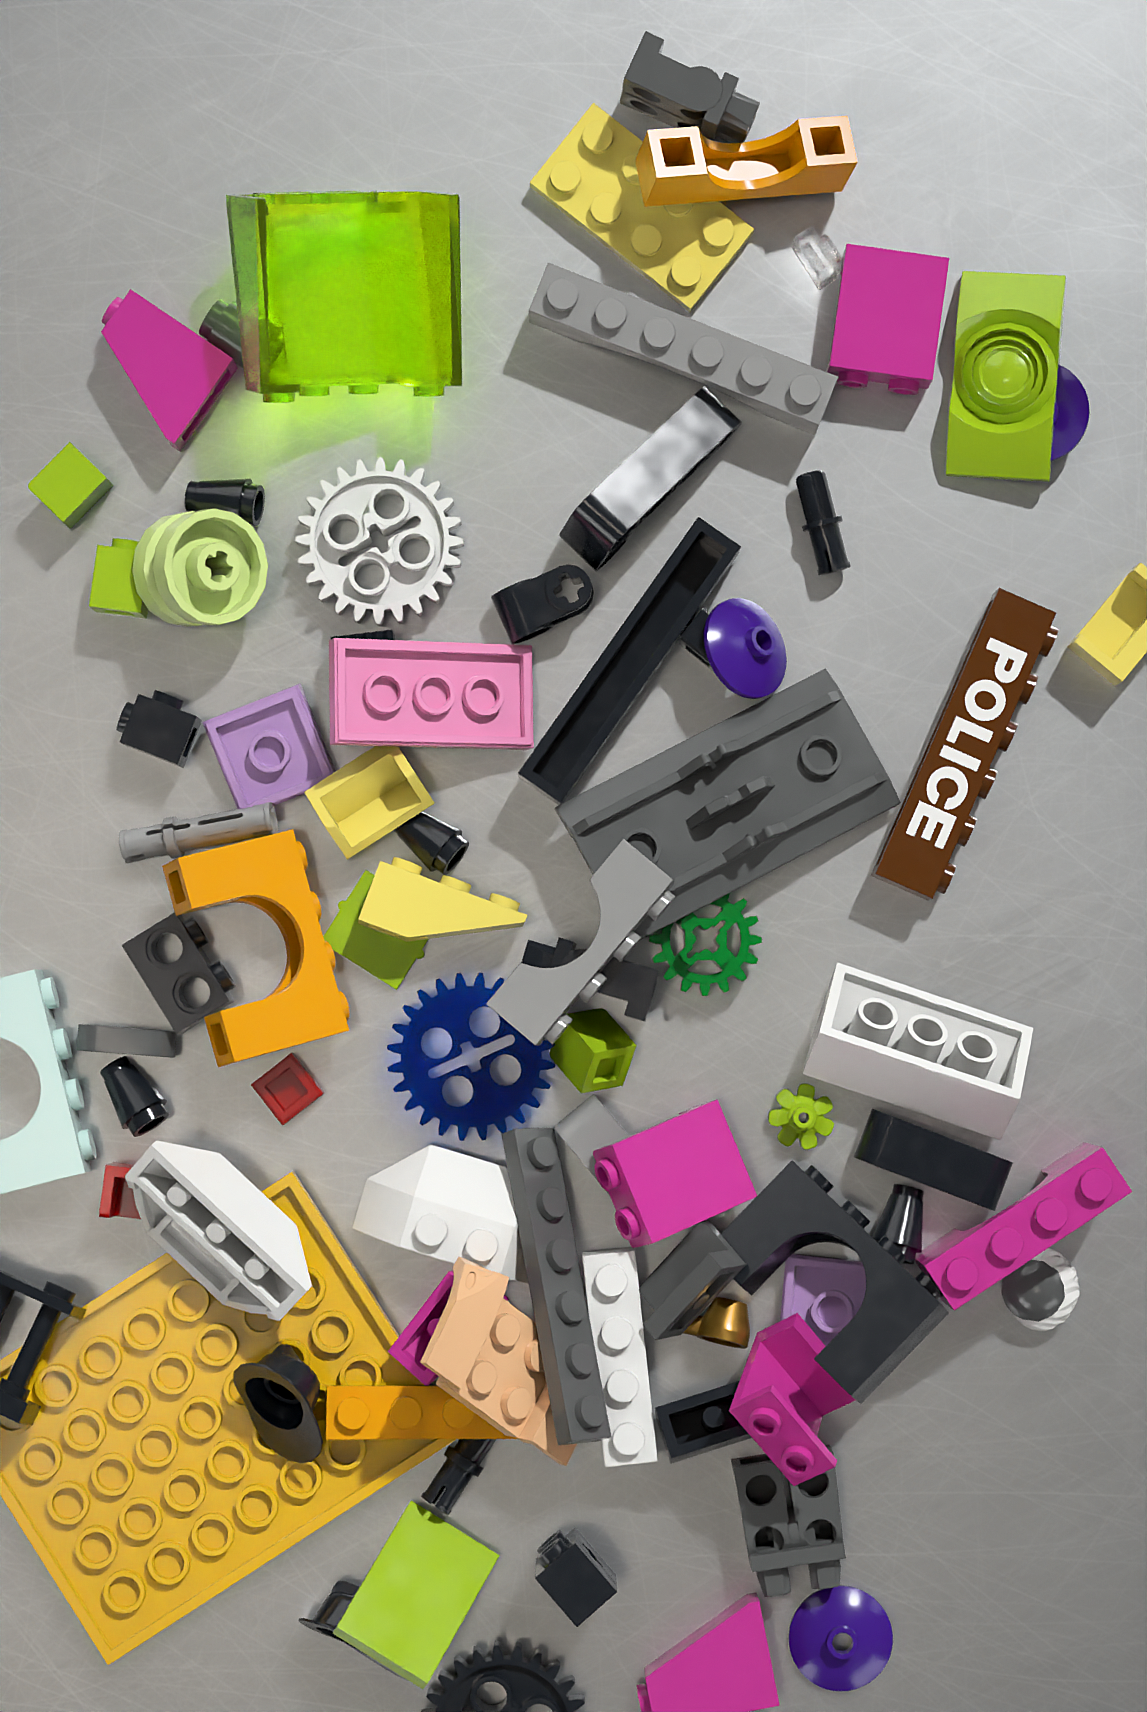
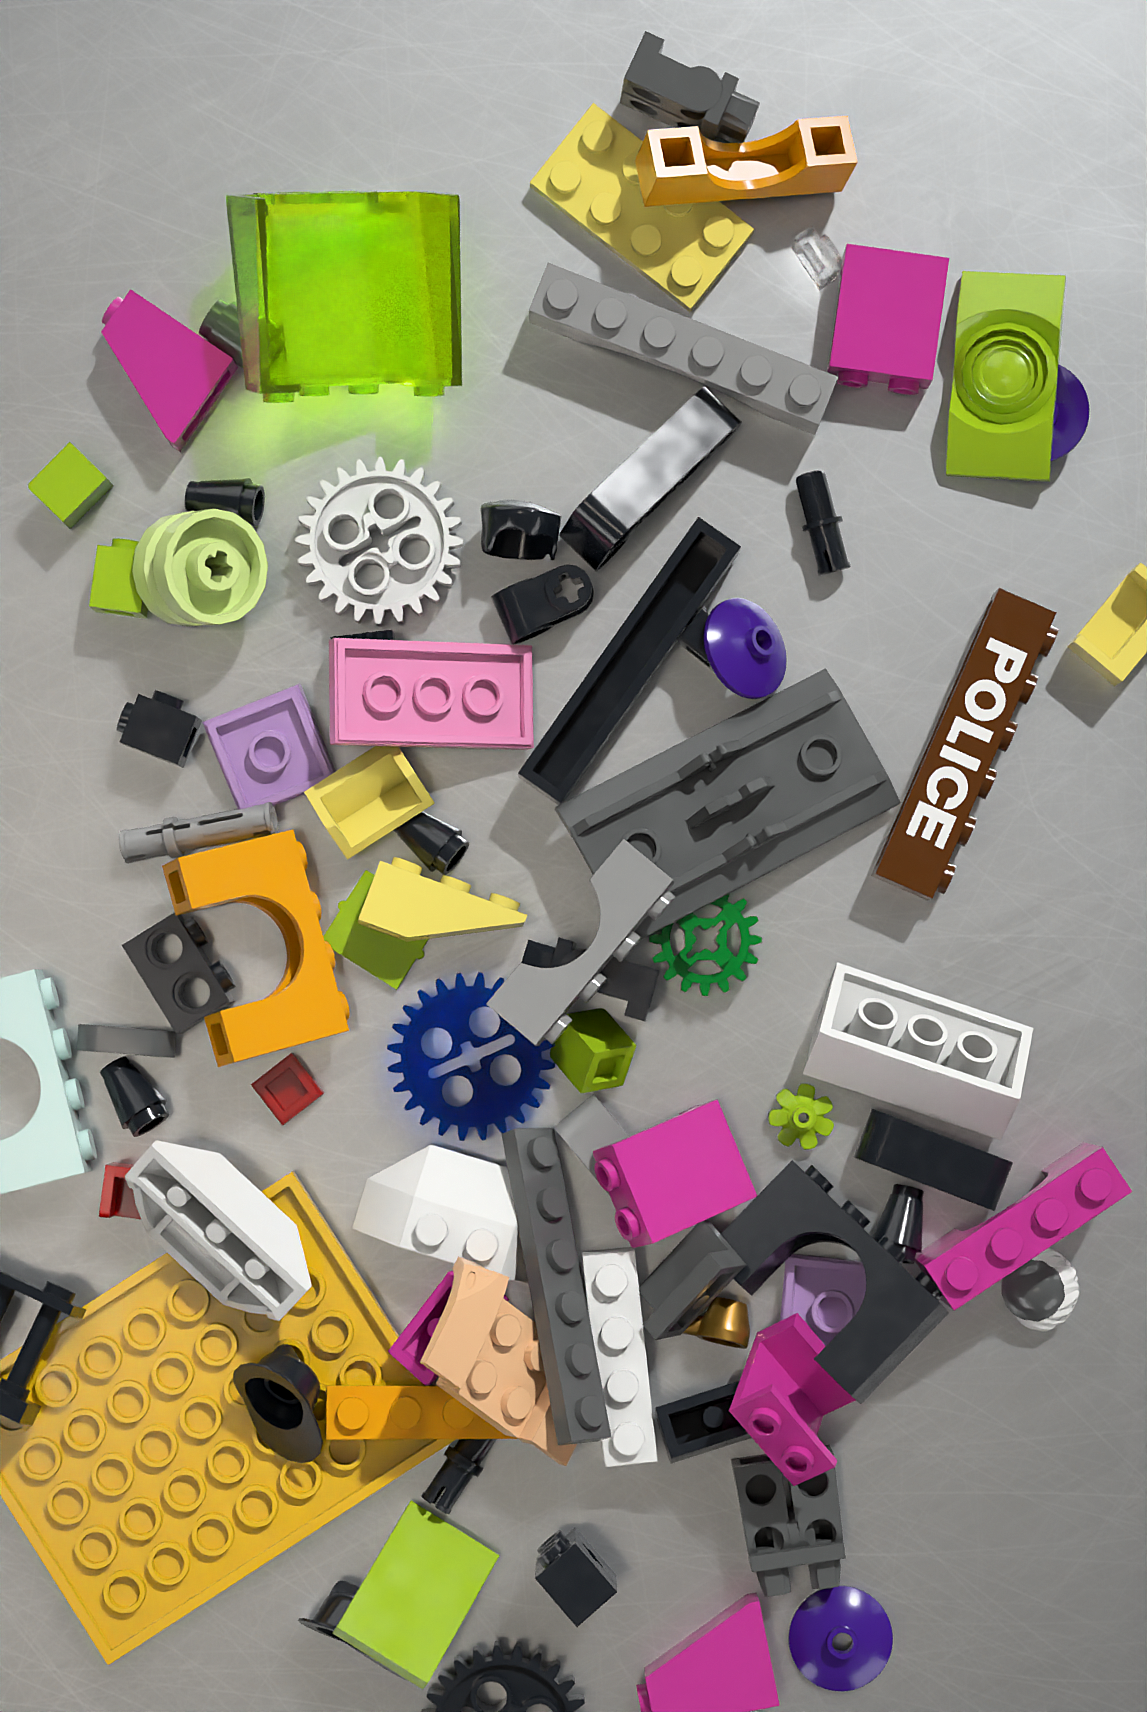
none -> black hair [480,500,562,560]

